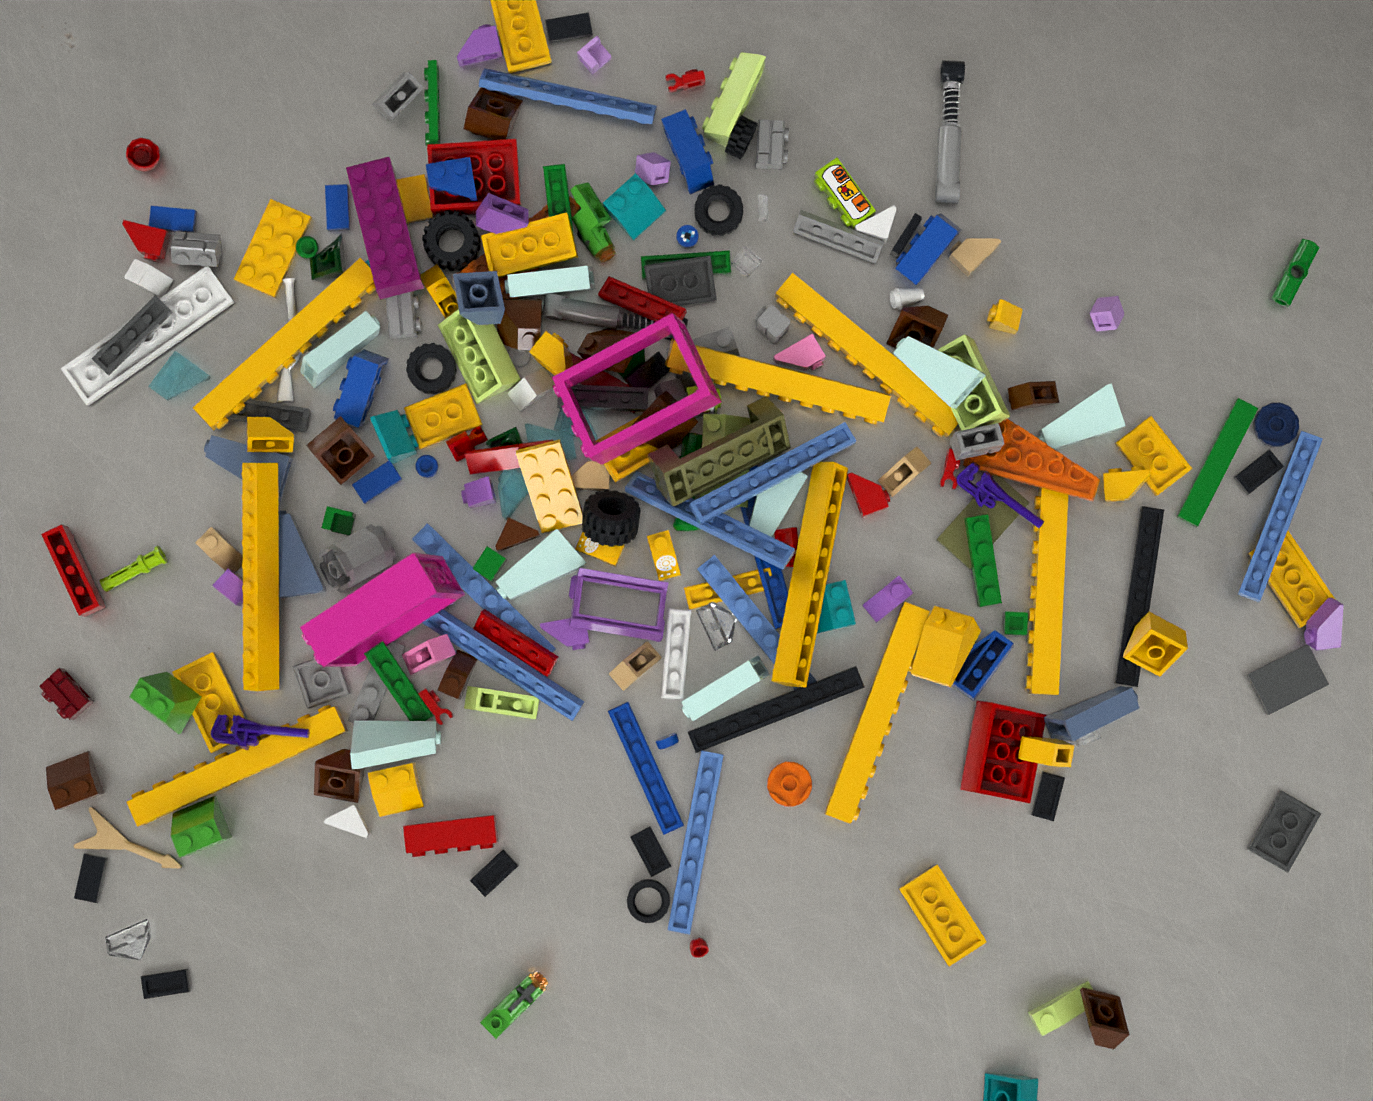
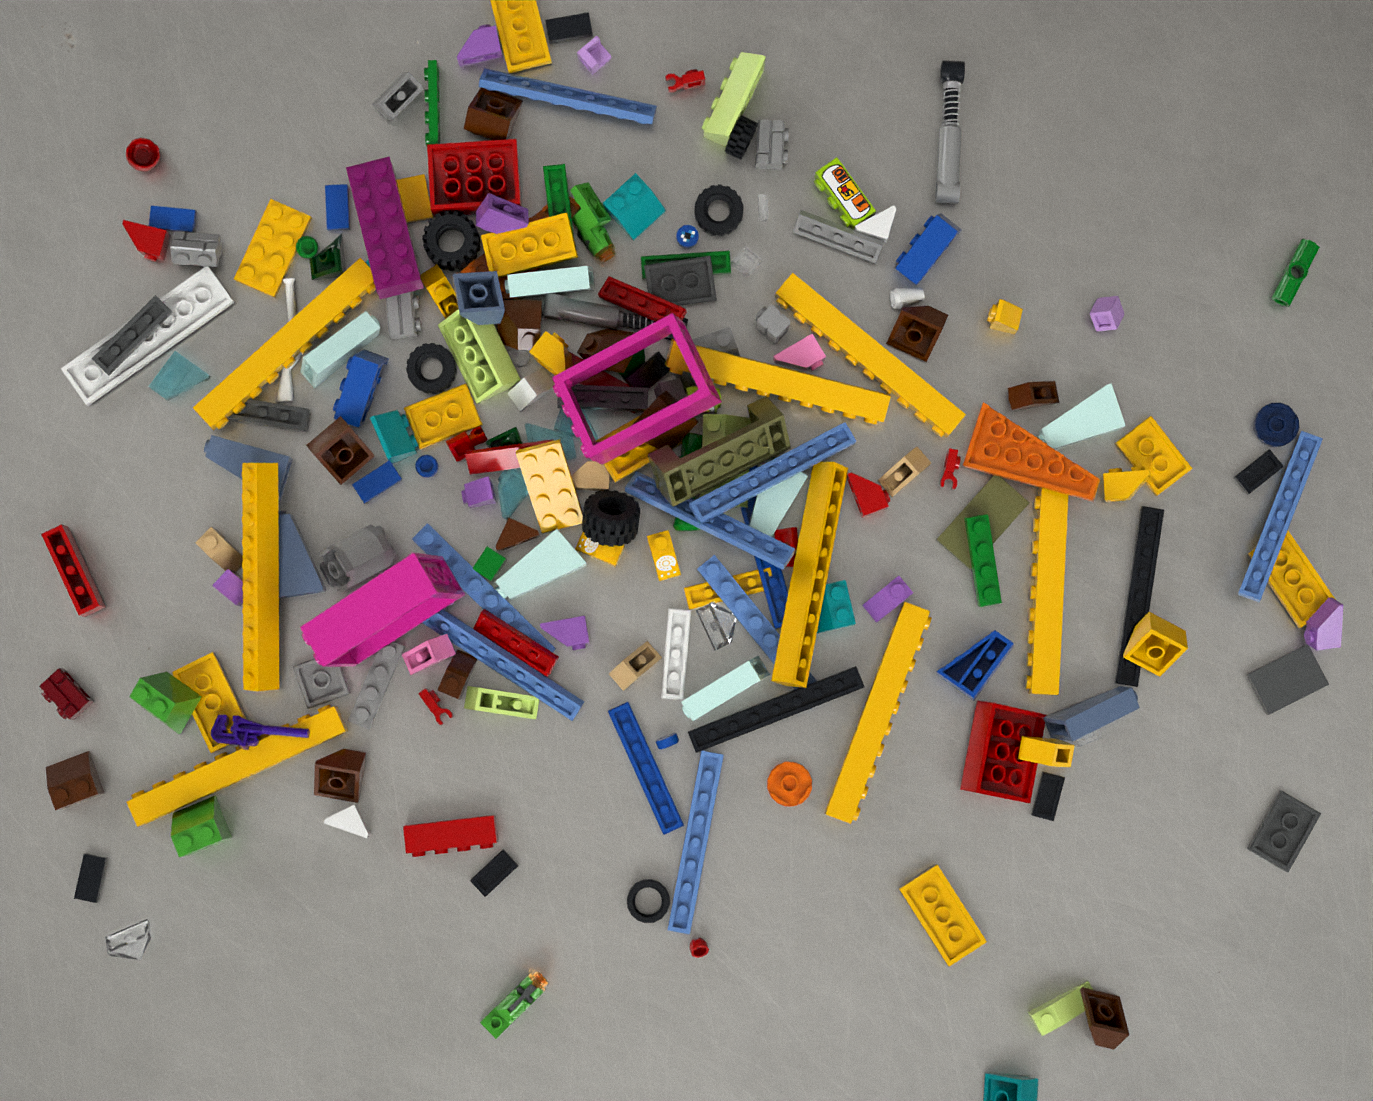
tan piece [74,807,182,869] -> none
lime pin [99,545,168,592] -> none
white slope [124,259,174,298] -> none
black tile [141,969,190,999] -> none
yellow slope [247,417,294,452] -> none
green panel [321,506,356,536] -> none
light aqua slope [350,721,441,769] -> none
green tile [364,641,434,721] -> none
yellow slope [368,763,424,817] -> none
blue wing [426,157,478,201] -> none
medium lavender piece [569,568,668,642] -> none
black tile [630,826,671,877] -> none
lavender panel [635,152,671,185] -> none
blue wedge [661,109,714,194] -> none
black tile [890,213,922,258] -> none
light aqua slope [893,336,986,409] -> none
yellow slope [911,606,981,687] -> none
yellowish green slope [938,334,1010,431] -> none
tan slope [949,238,1001,277] -> none
light grey brick [950,423,1004,460] -> none
dark purple piece [957,462,1044,528] -> none
green plate [1004,612,1028,635] -> none
green tile [1177,398,1258,527] -> none

